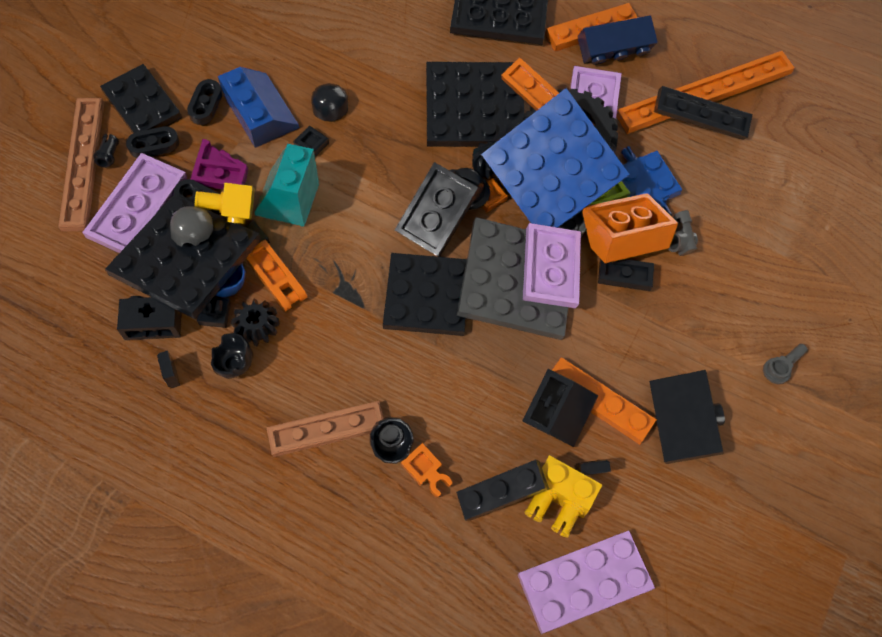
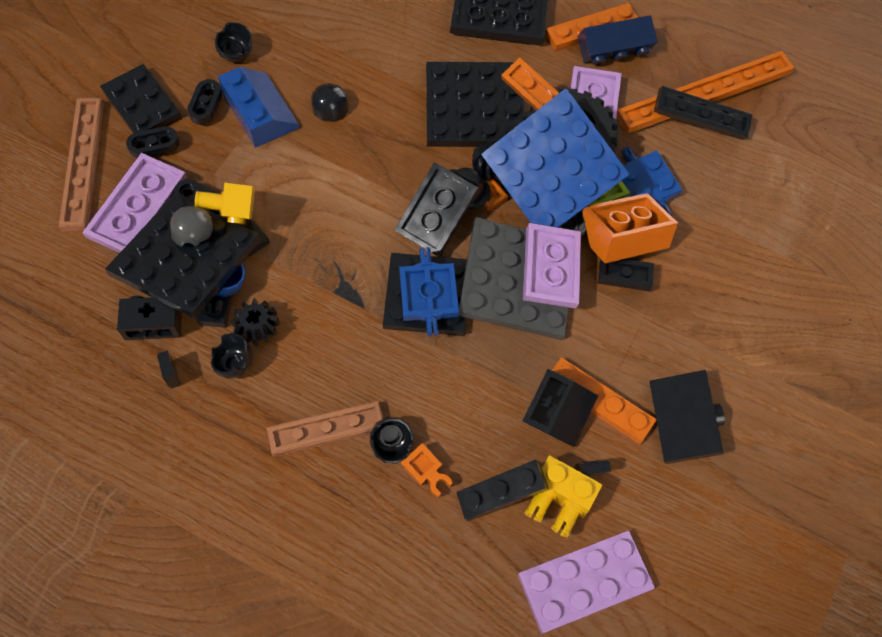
black pin [93,134,119,168] -> none
magenta wing [190,139,248,189] -> none
orange plate [245,240,308,312] -> none
teal slope [254,144,319,227] -> none
black tile [293,125,329,157] -> none
dark grey plate [668,210,698,256] -> none
dark grey plate [763,344,808,384] -> none
none -> black hair [215,22,252,62]
none -> blue plate [399,247,459,336]

